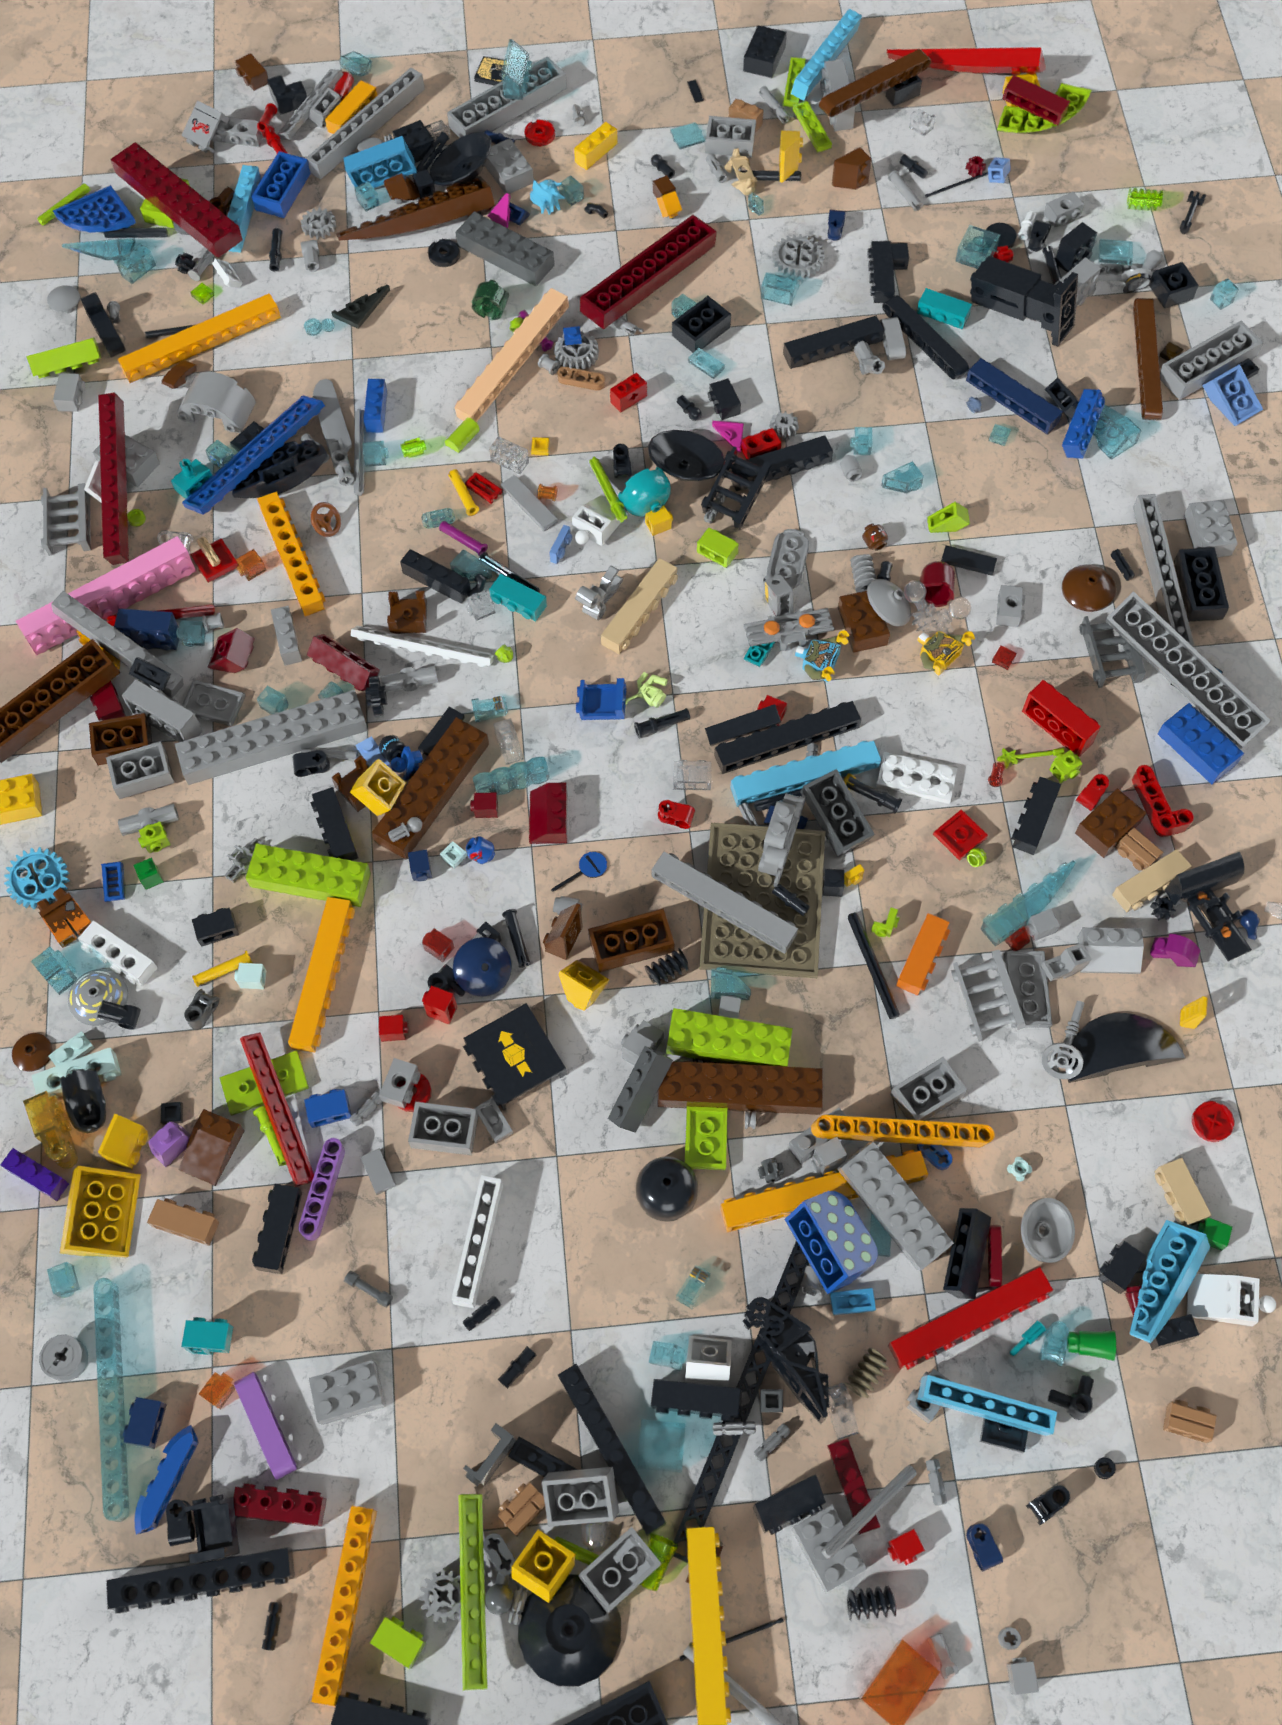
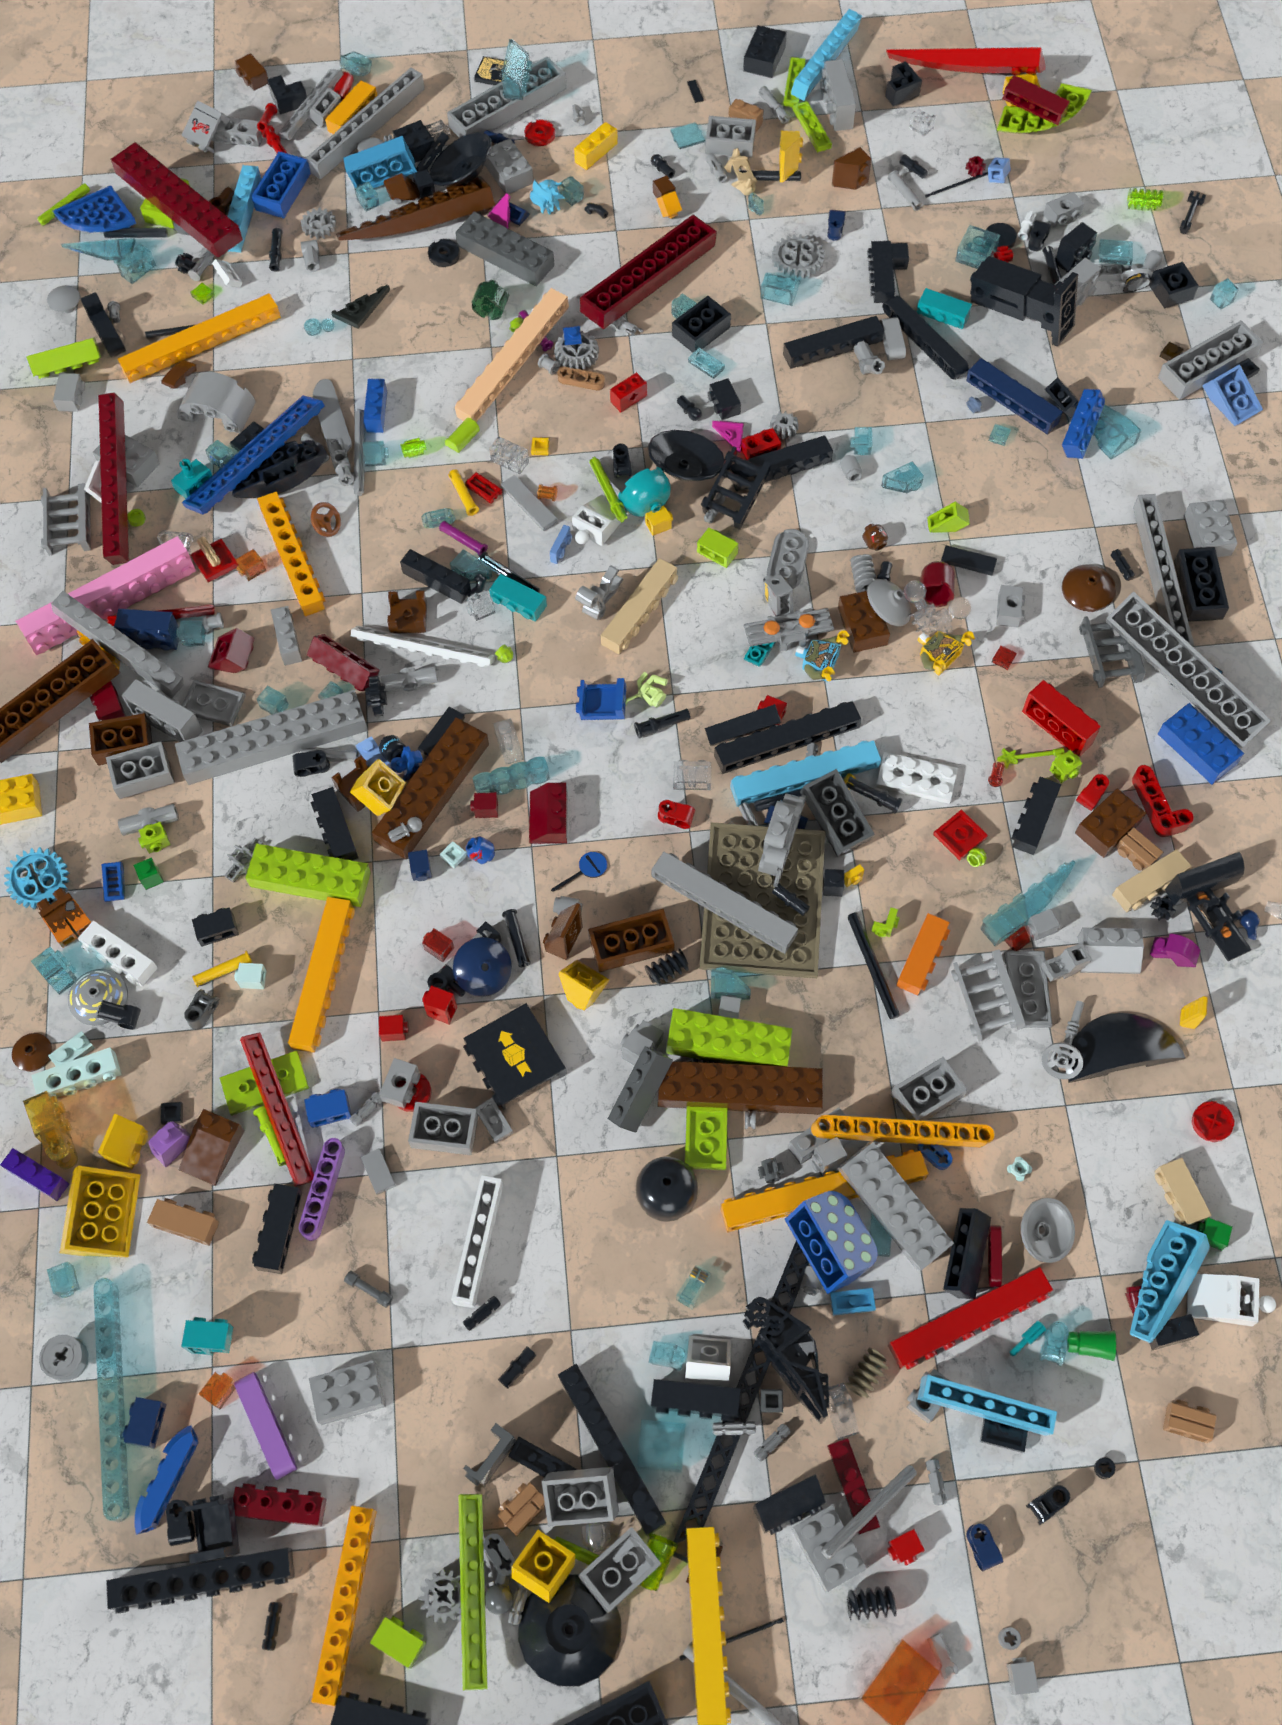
black hair [60,1069,106,1133] -> none
black plate [129,657,171,691] -> none
clear light blue leg [471,696,508,723] -> none
reddish brown beam [819,49,931,117] -> none
black axle [1048,1375,1094,1420] -> none
black brick [1098,1241,1146,1294] -> none
reddish brown beam [1133,298,1163,420] -> none

